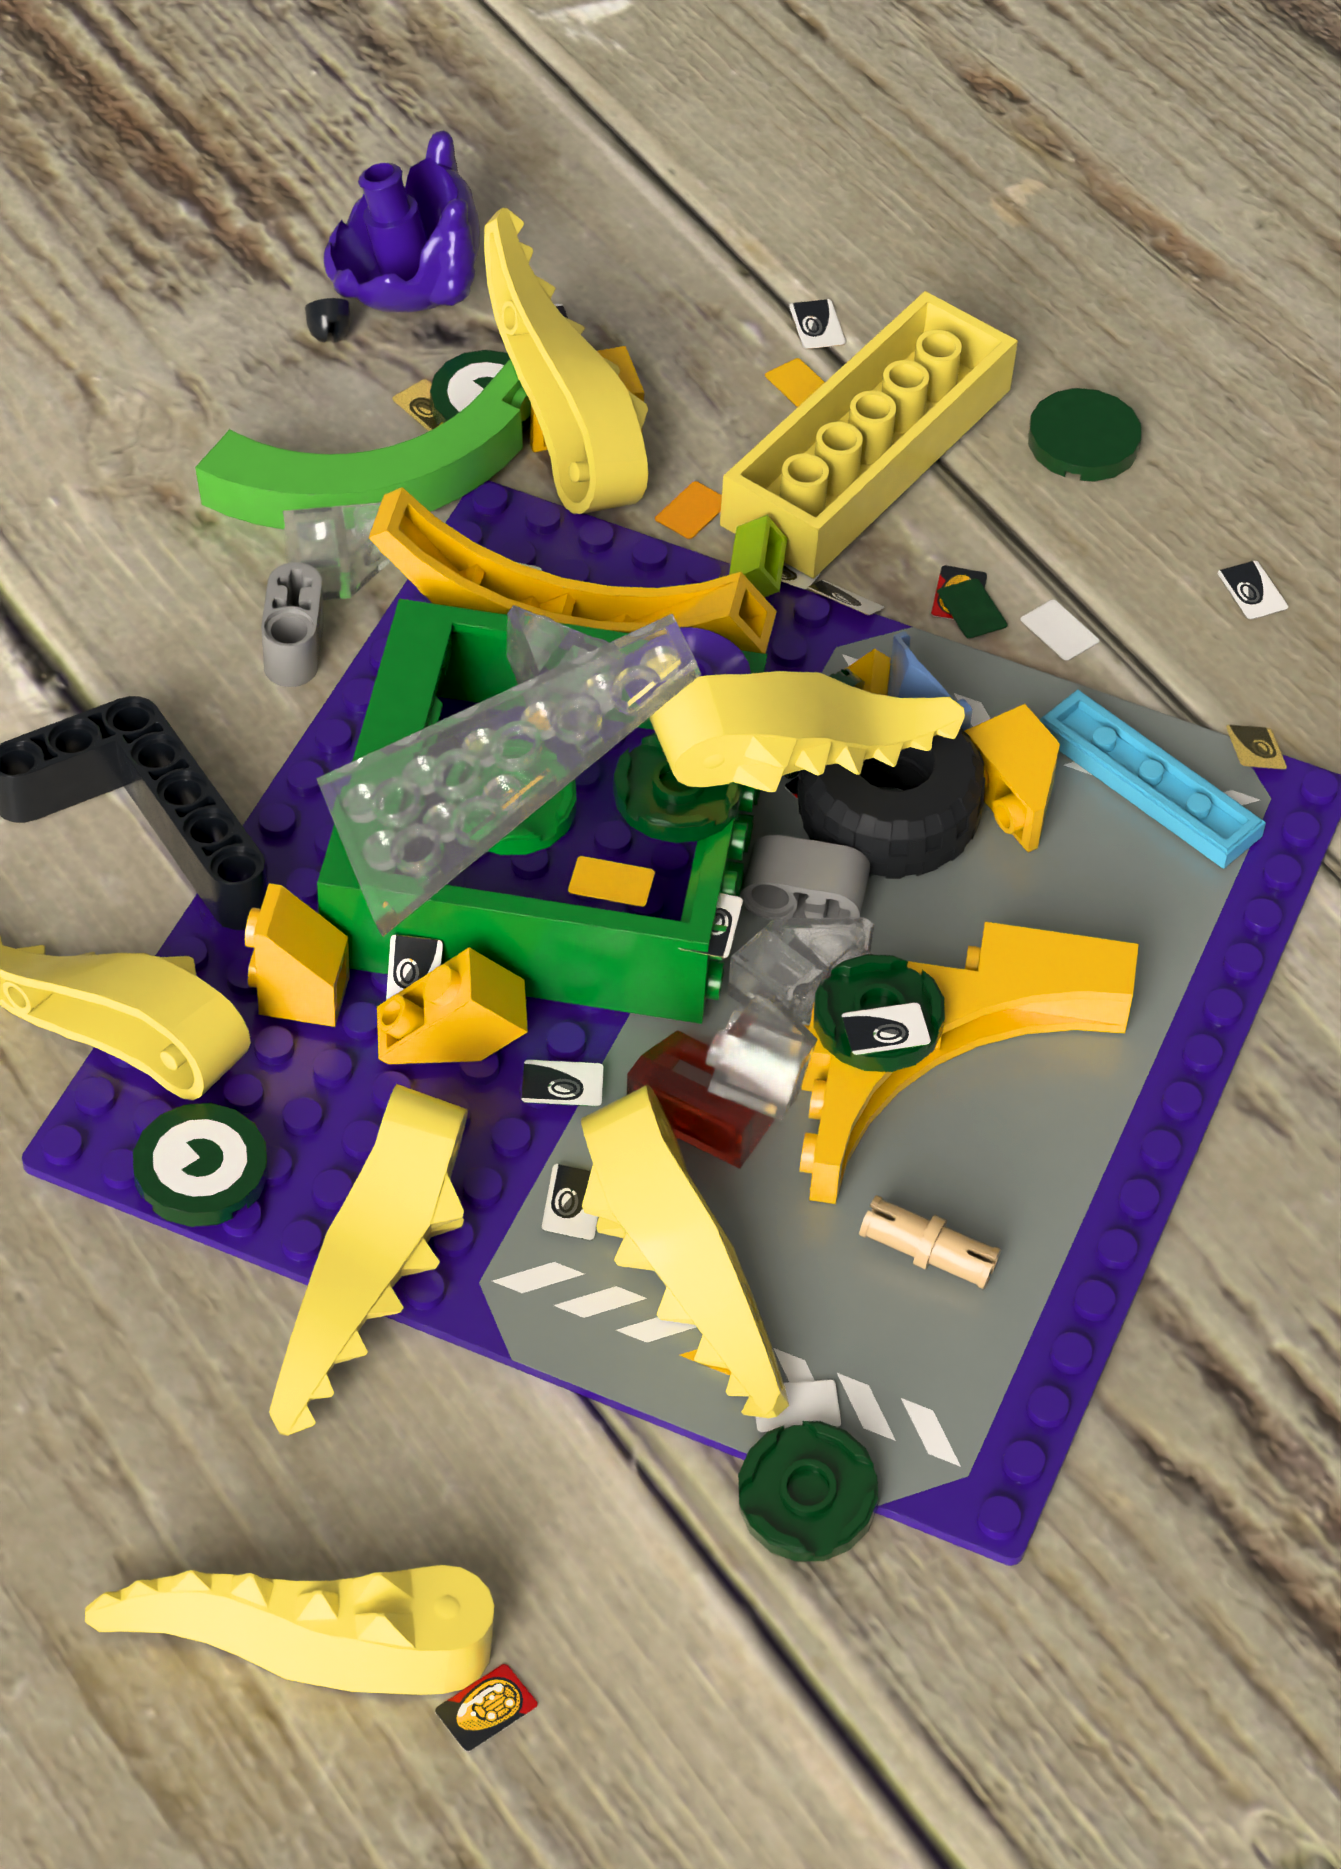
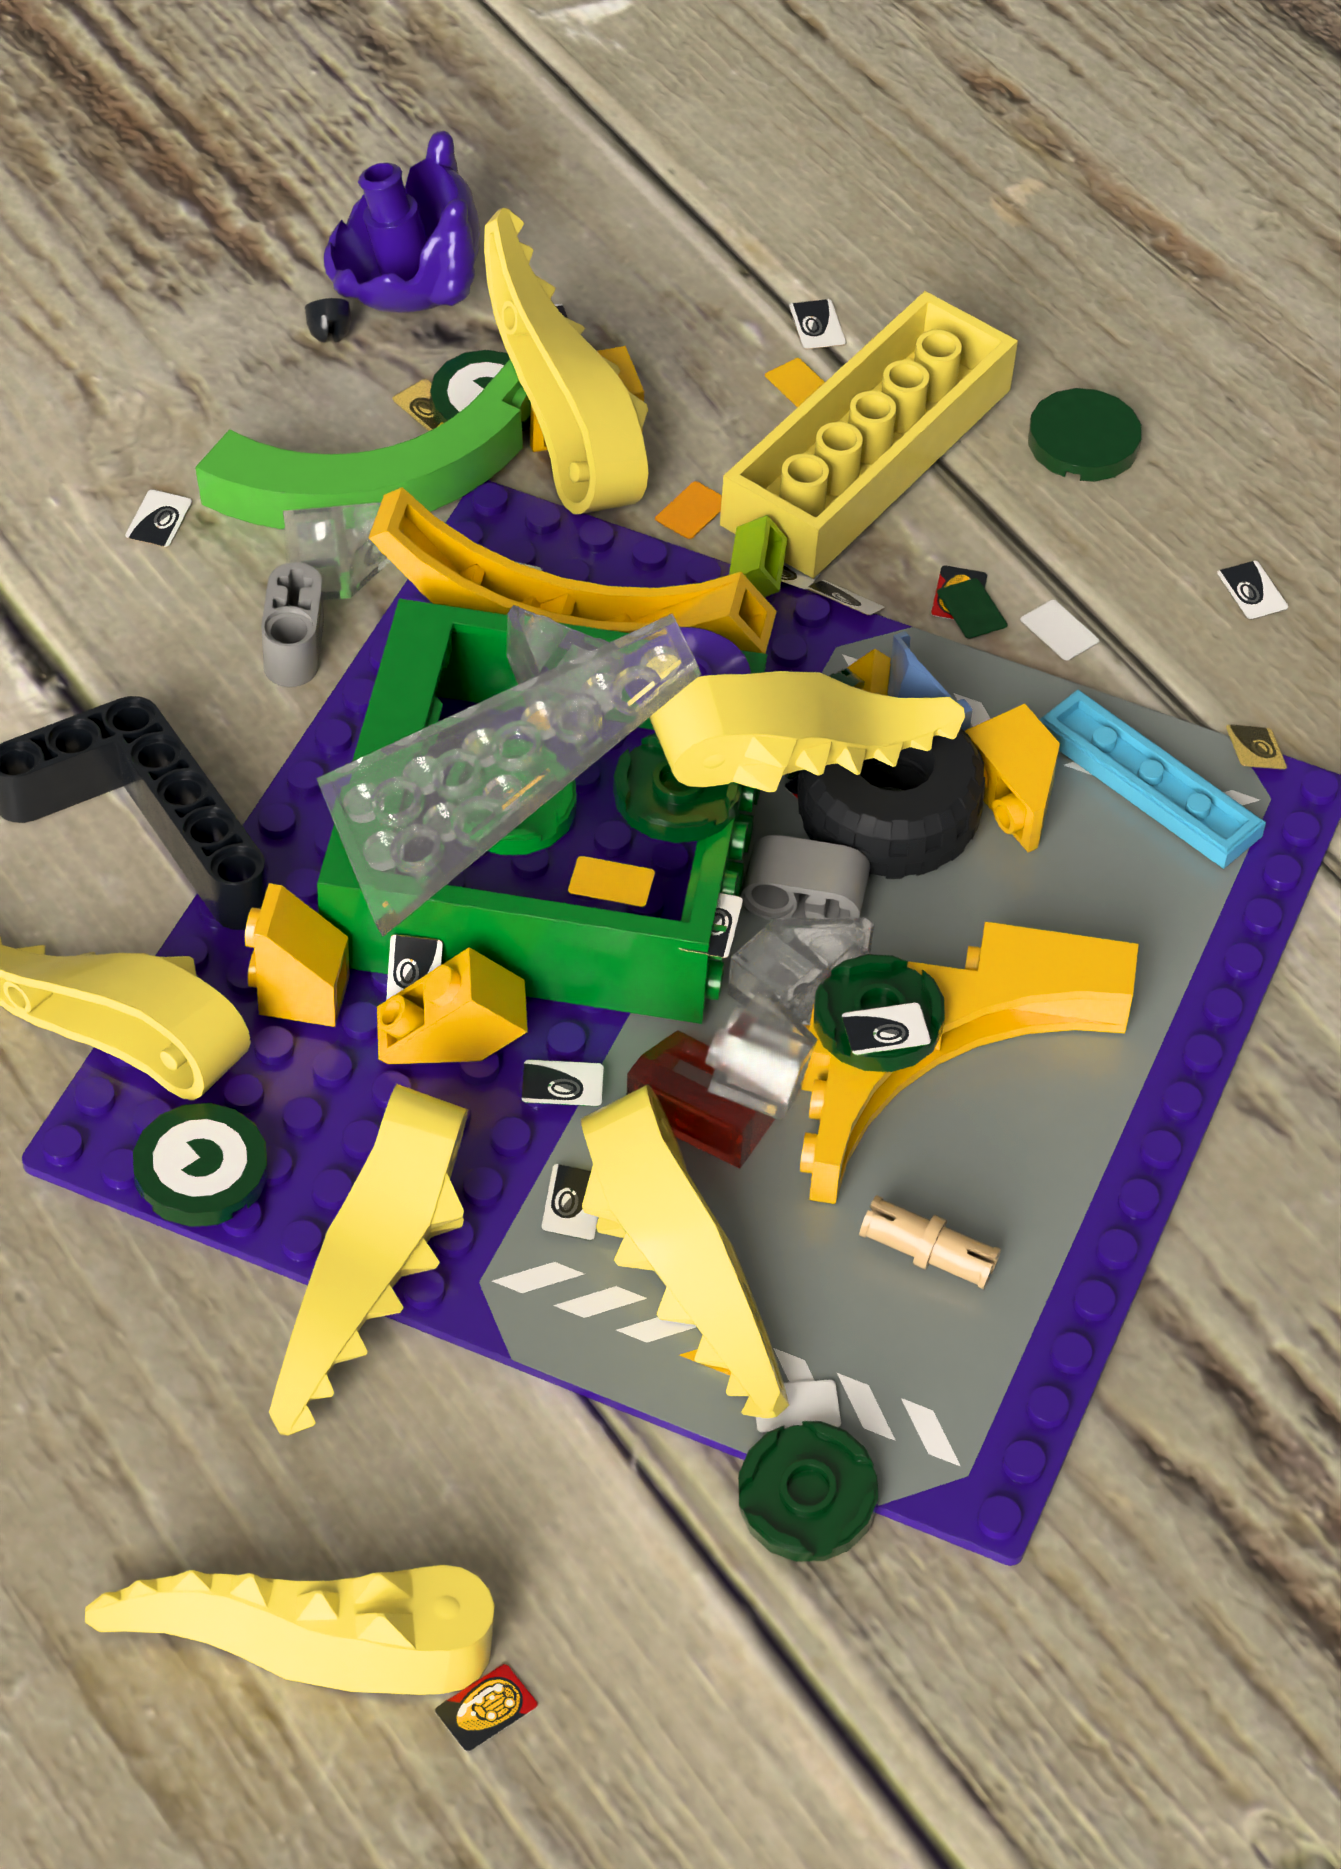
none -> sticker [125,490,192,547]

